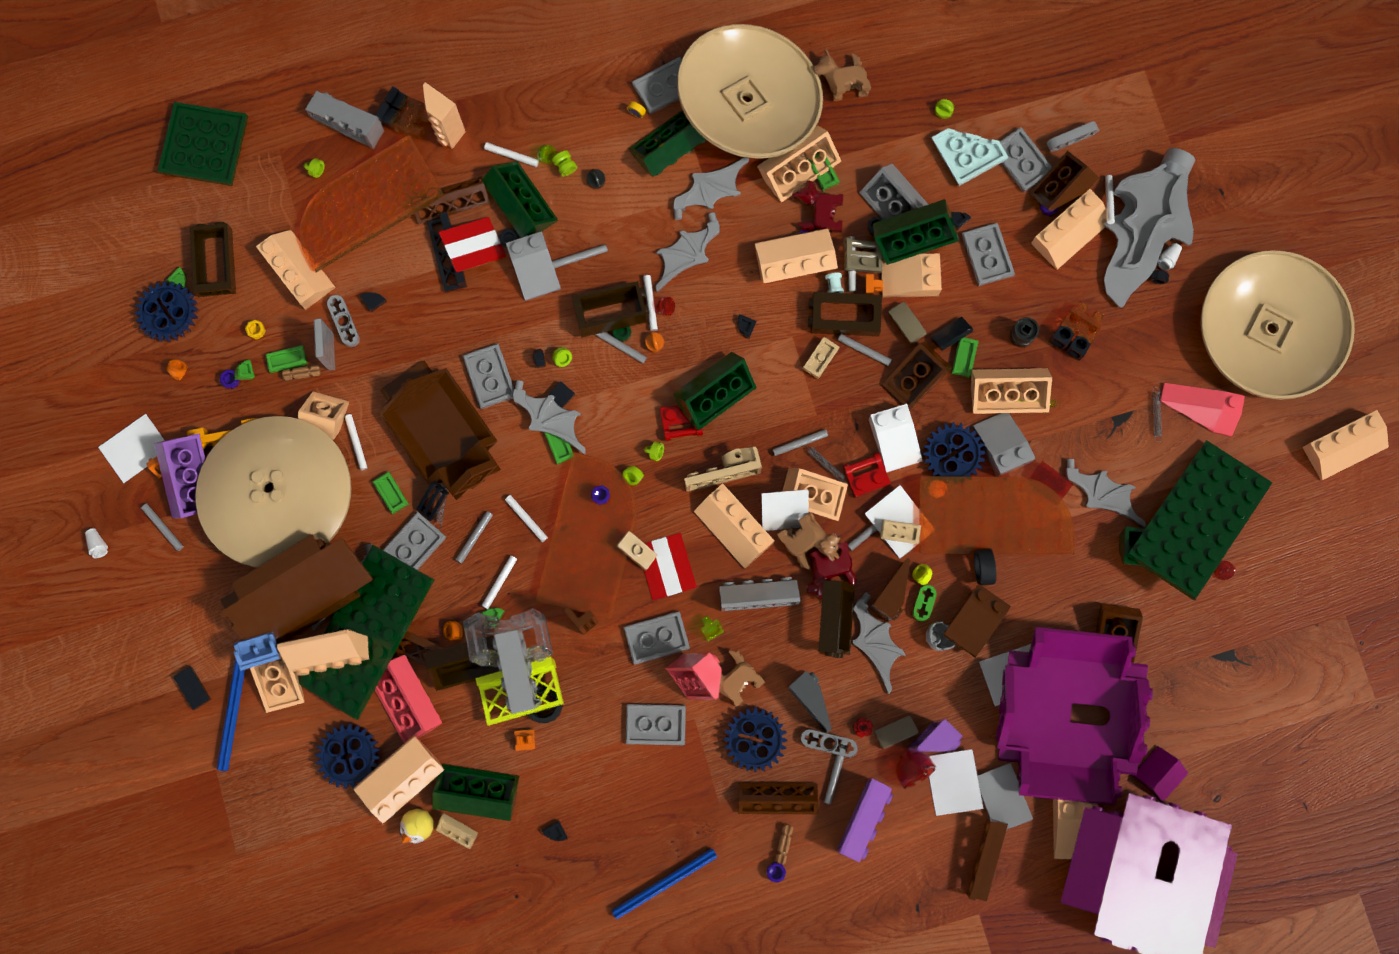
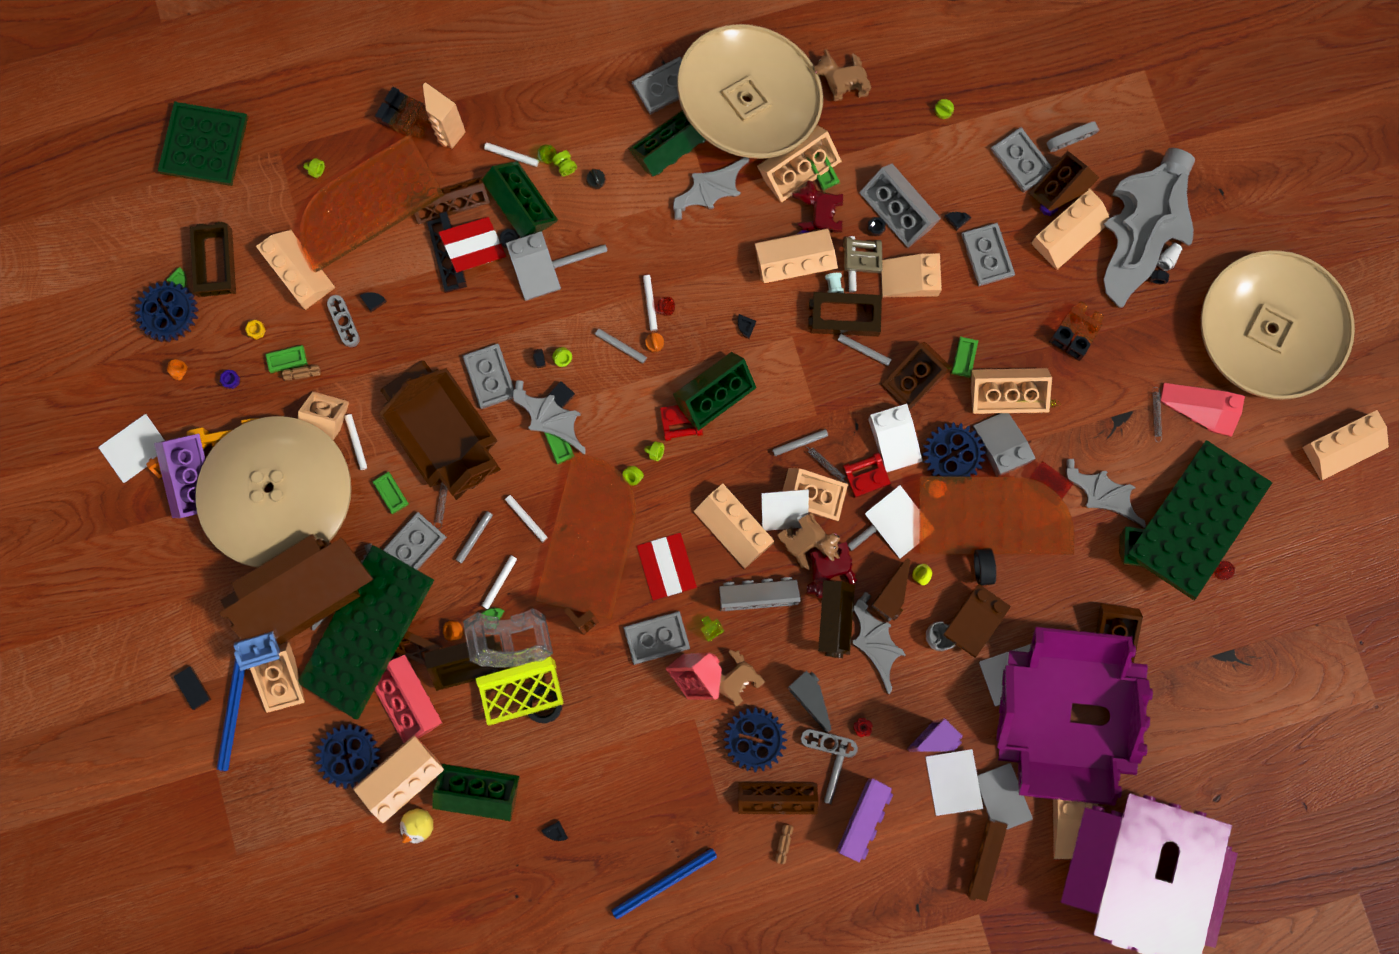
white cone [85,528,108,558] -> none
light grey bar [141,504,184,551] -> none
bright green tile [235,360,255,380] -> none
light nougat slope [277,630,369,675] -> none
light grey wedge [305,91,384,149] -> none
light grey tile [314,319,335,370] -> none
black tile [416,481,449,521] -> none
tan plate [436,814,478,849] -> none
light grey wedge [493,628,542,714] -> none
orange tile [514,729,536,751] -> none
dark brown piece [572,281,650,337] -> none
dark purple tile [591,485,610,505] -> none
dark green tile [612,326,631,342] -> none
tan plate [616,531,657,570] -> none
light grey tile [626,704,686,745] -> none
yellow tile [627,101,646,118] -> none
light grey animal [656,212,720,292] -> none
tan plate [684,447,762,492] -> none
dark purple tile [766,862,786,883] -> none
tan plate [803,337,840,379] -> none
orange tile [866,274,883,295] -> none
dark green slope [873,199,959,265] -> none
dark tan slope [874,715,919,749] -> none
tan plate [880,520,921,544] -> none
dark tan slope [888,301,927,344] -> none
clear red cylinder [896,751,936,789] -> none
bright green beam [912,585,937,621] -> none
black tile [931,317,973,351] -> none
light aqua plate [932,128,1008,186] -> none
pearl dark grey wheel [1010,317,1039,347] -> none
white bar [1105,175,1115,224] -> none
magenta slope [1132,746,1188,802] -> none

